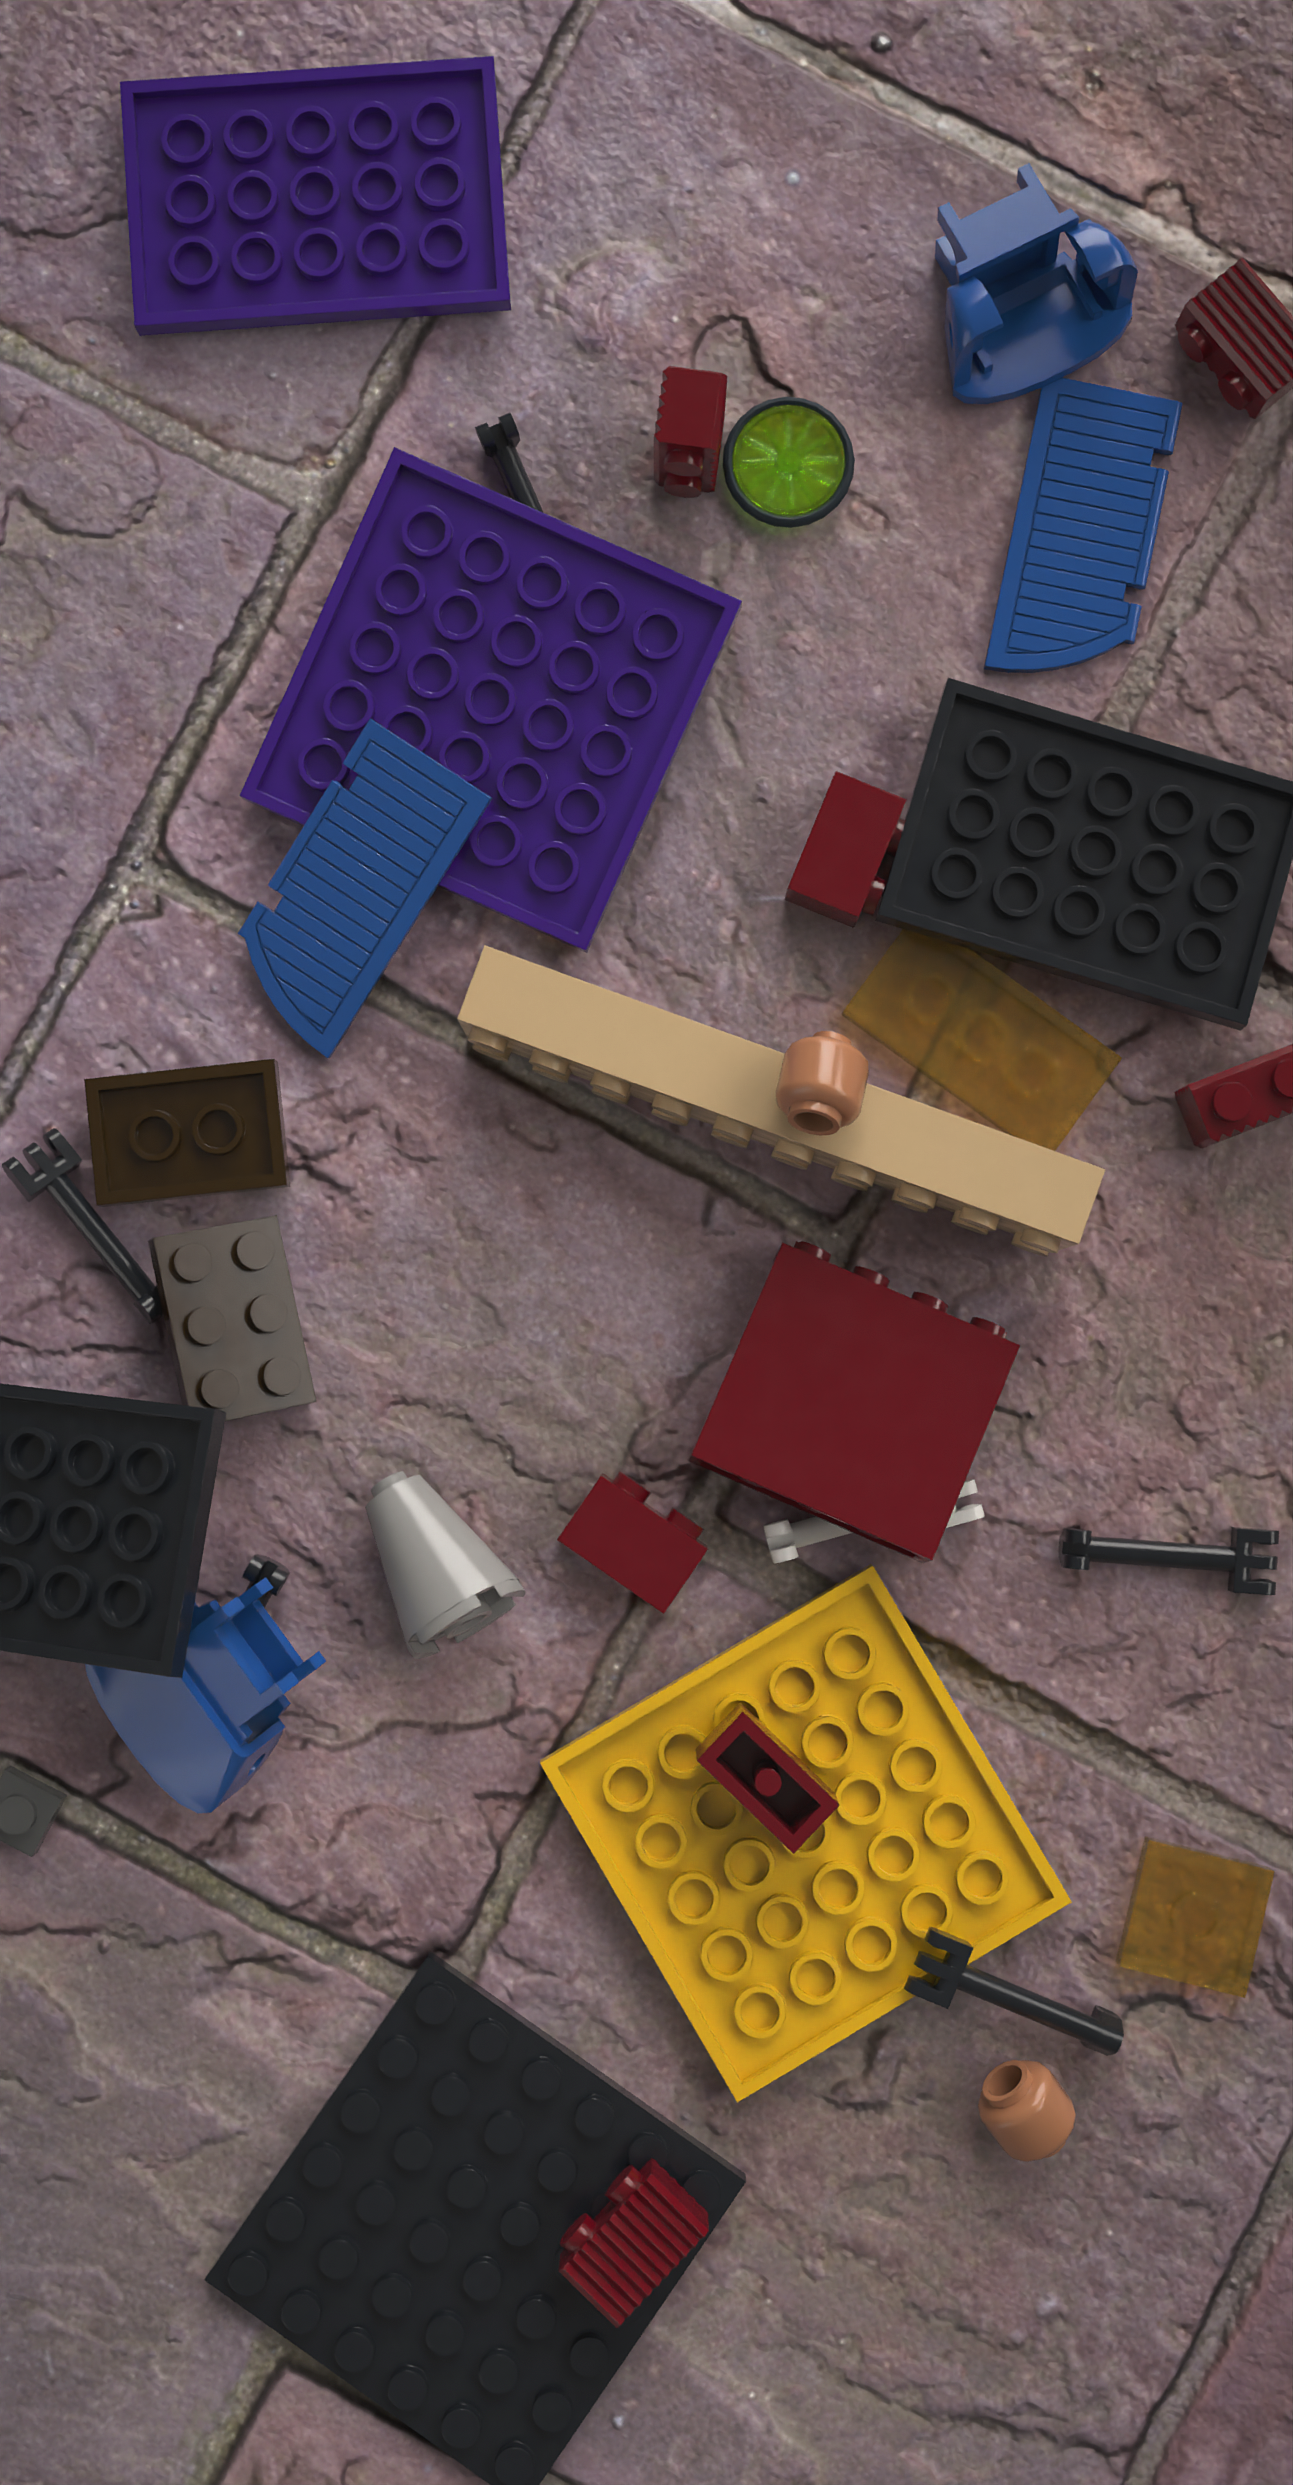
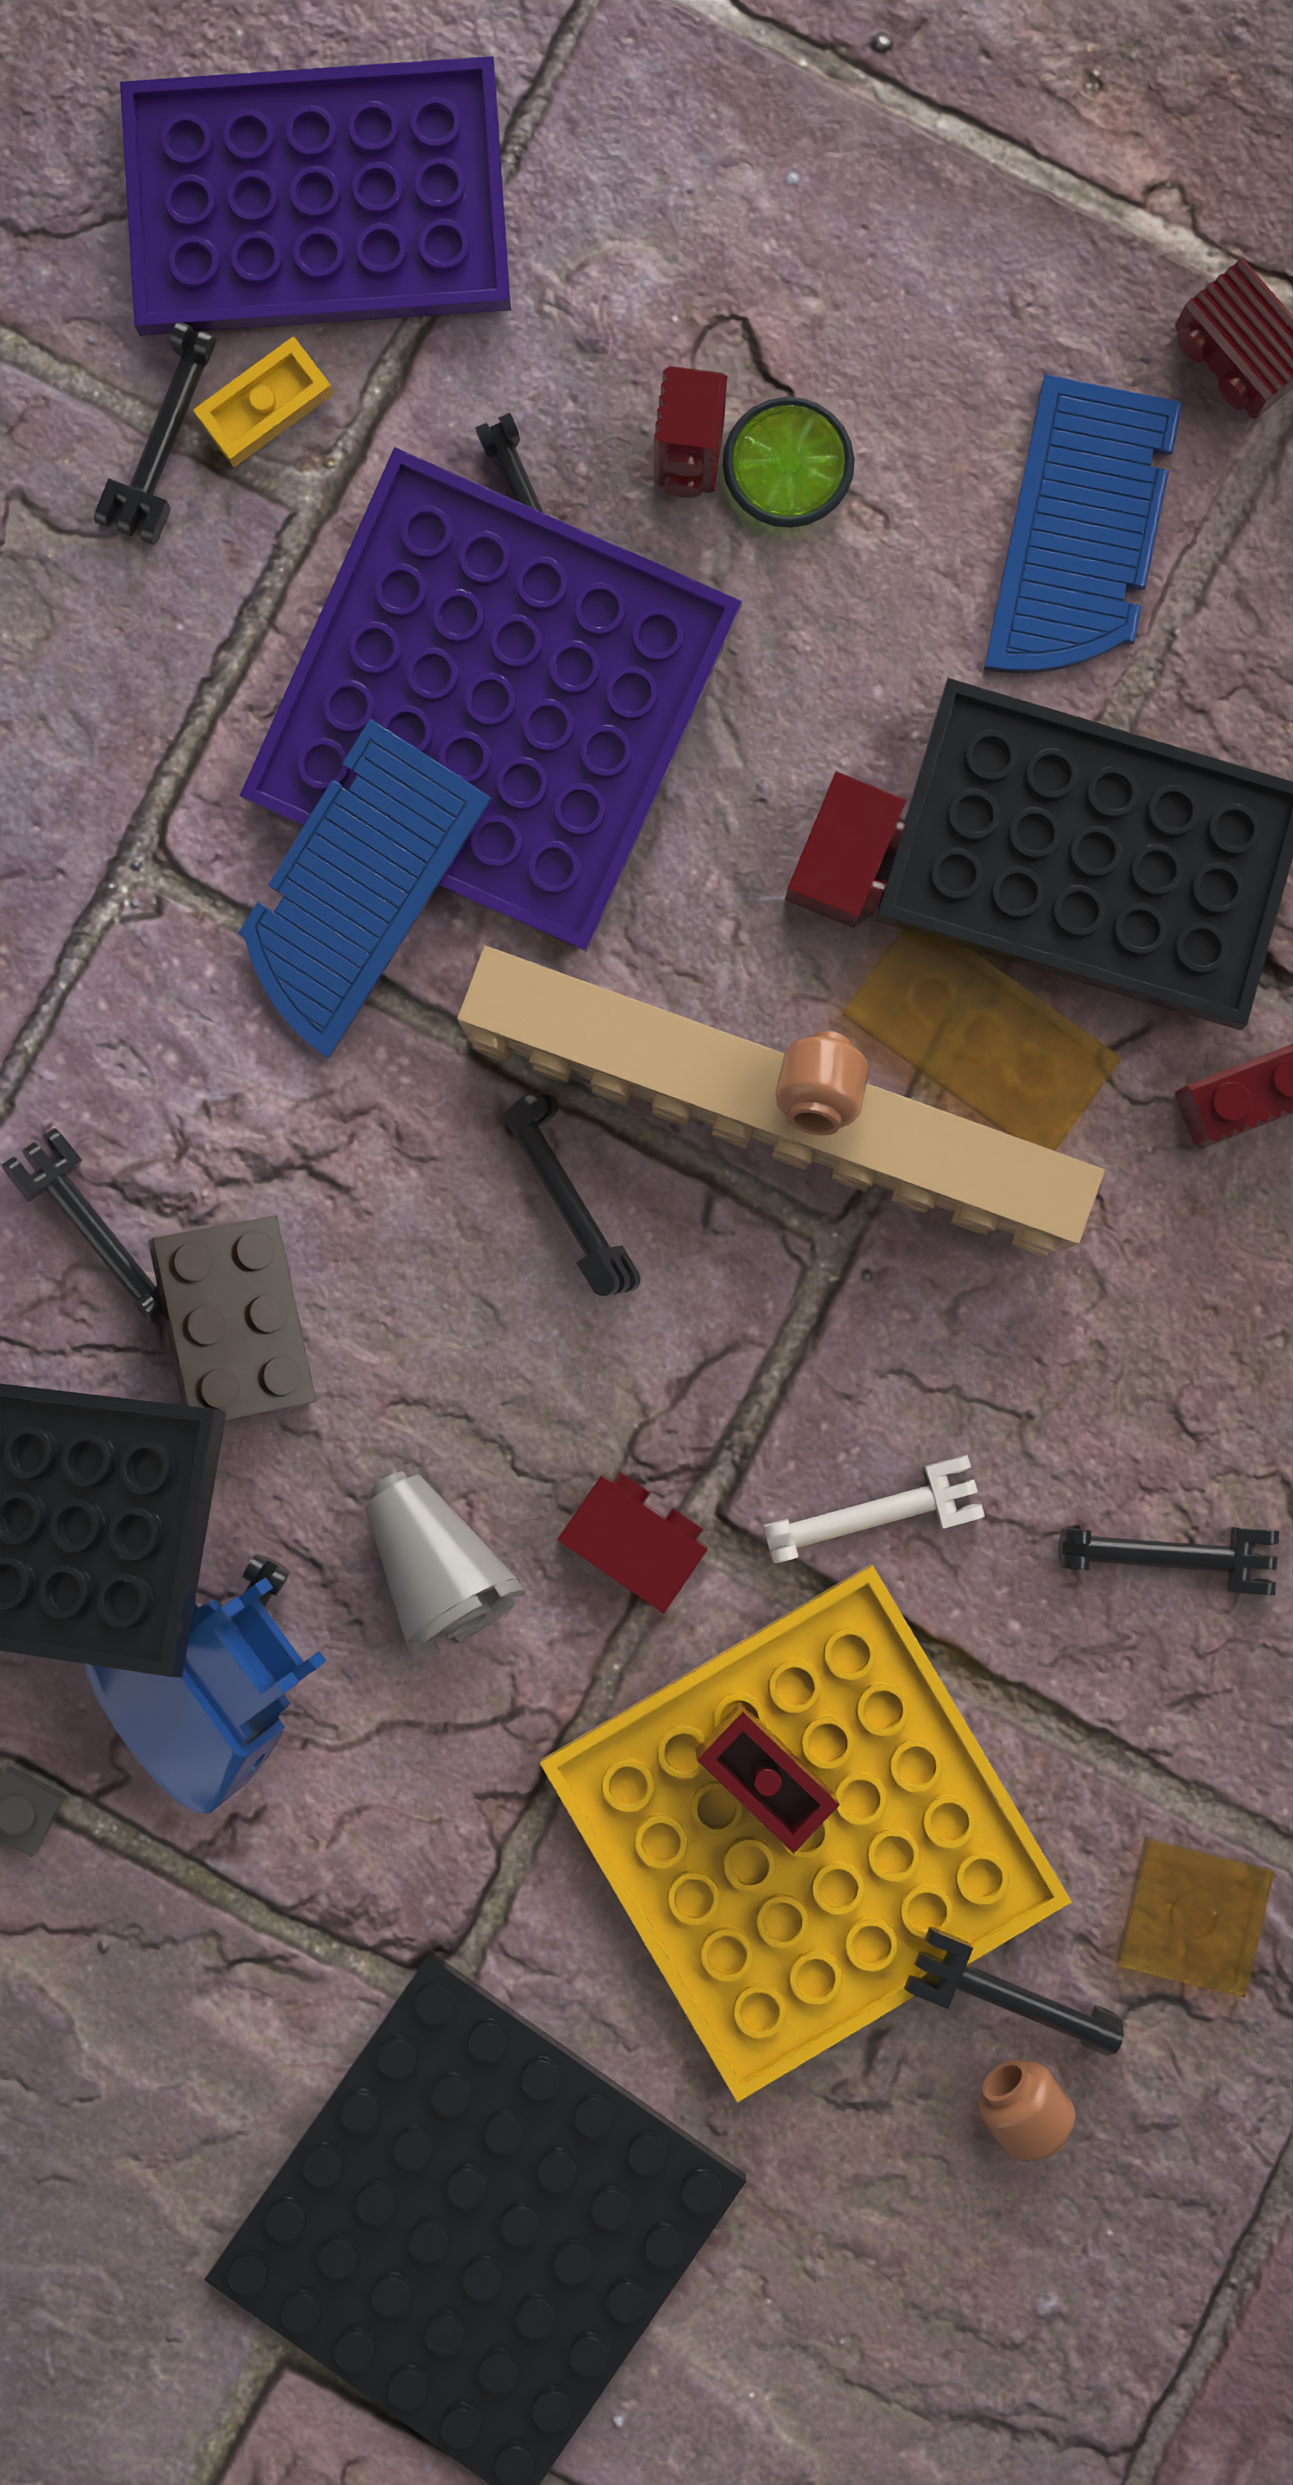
dark brown plate [84,1059,291,1207] -> none
dark red brick [559,2158,709,2328] -> none
dark red panel [687,1241,1020,1563] -> none
blue piece [935,163,1138,404] -> none
none -> black hinge [94,322,217,545]
none -> yellow plate [193,336,334,467]
none -> black hinge [503,1094,641,1296]

